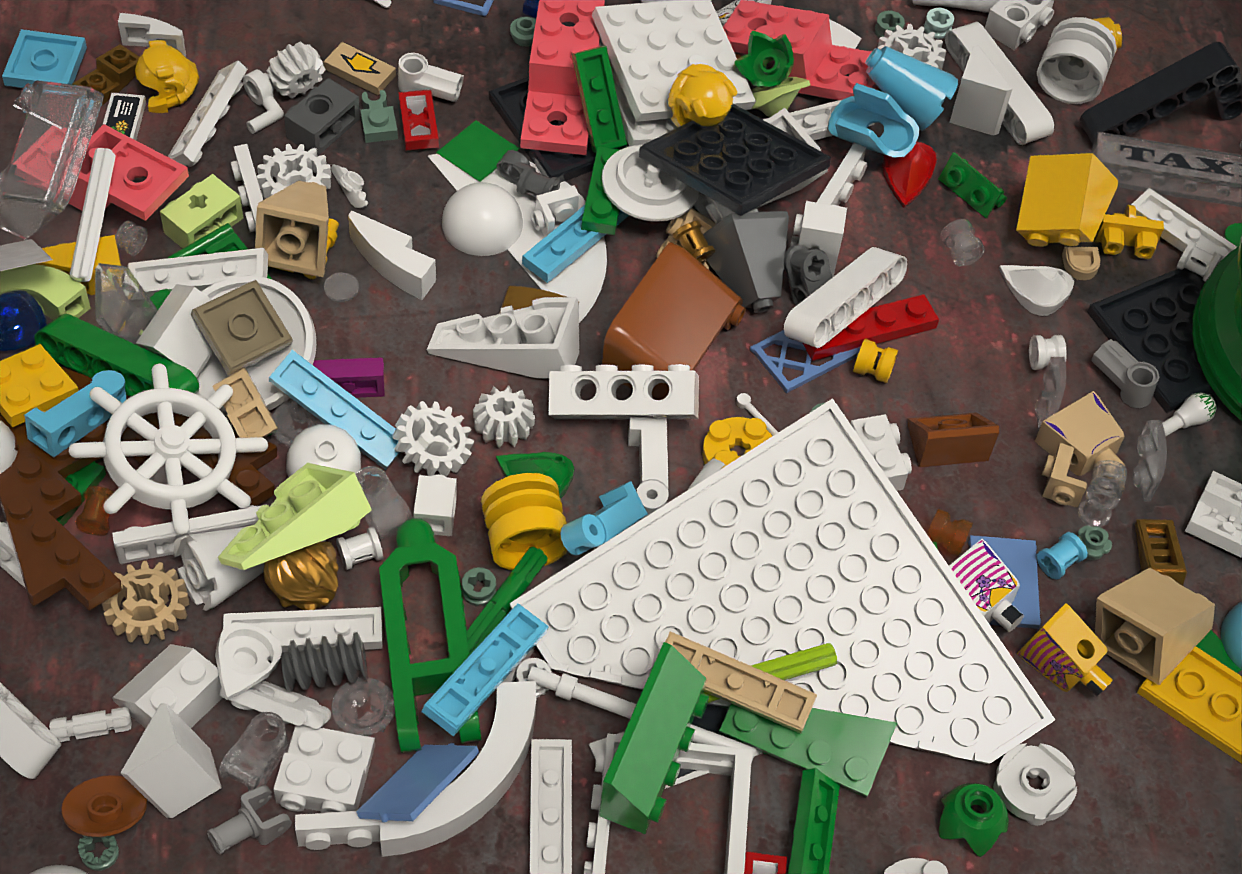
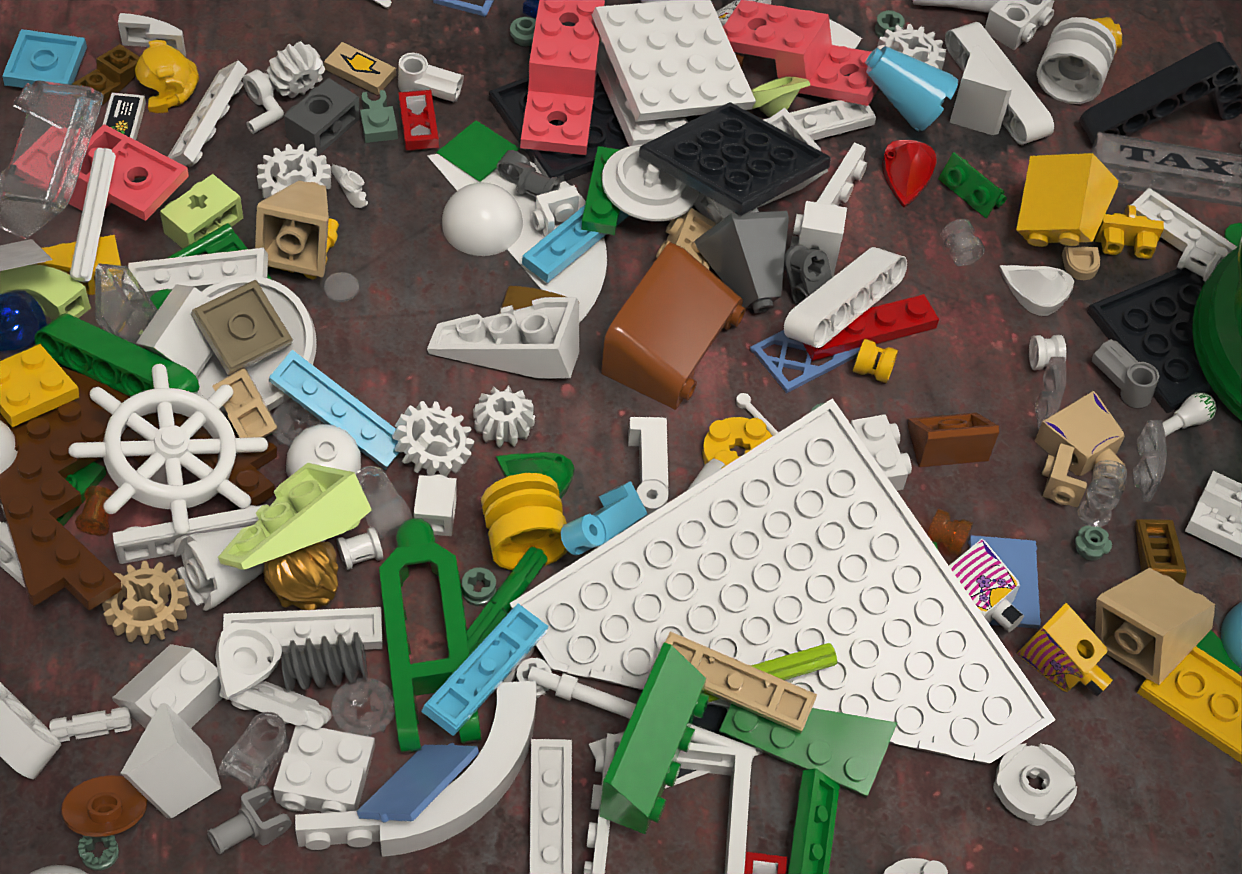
medium azure leg [24,370,127,457] -> none
clear bush [115,221,148,256] -> none
white plate [231,144,263,232] -> none
magenta panel [313,357,385,398] -> none
white slope [348,211,436,300] -> none
white brick [549,364,699,419] -> none
green plate [571,46,627,153] -> none
yellow helmet [668,64,737,128] -> none
pearl gold bush [672,220,716,263] -> none
green piece [734,31,794,88] -> none
medium azure piece [828,83,919,158] -> none
light aqua bush [924,8,954,39] -> none
green piece [939,783,1009,857] -> none
medium azure bush [1037,532,1088,580] -> none

